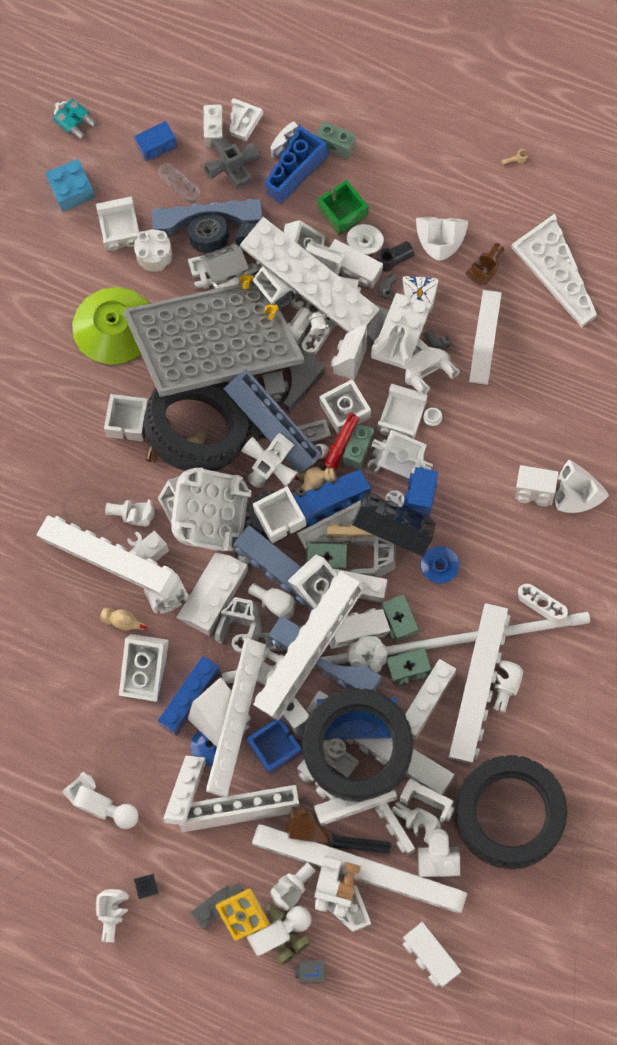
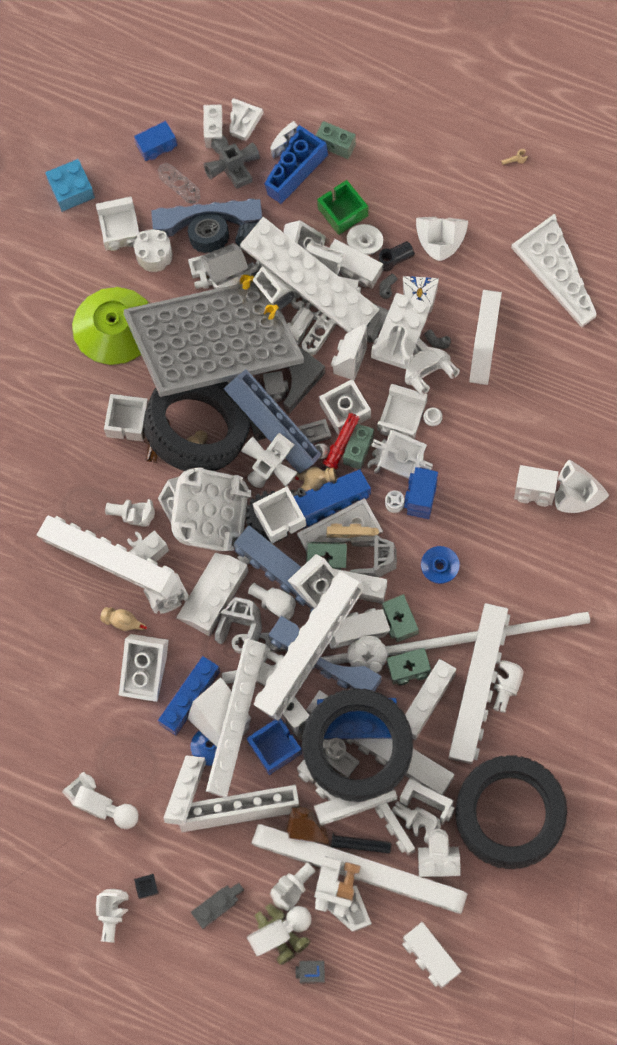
teal piece [53,98,97,139] -> none
yellow piece [215,888,270,941] -> none
white brick [308,312,329,336] -> none
black brick [352,492,436,557] -> none
reddish brown piece [465,243,504,285] -> none
white beam [518,584,568,624] -> none

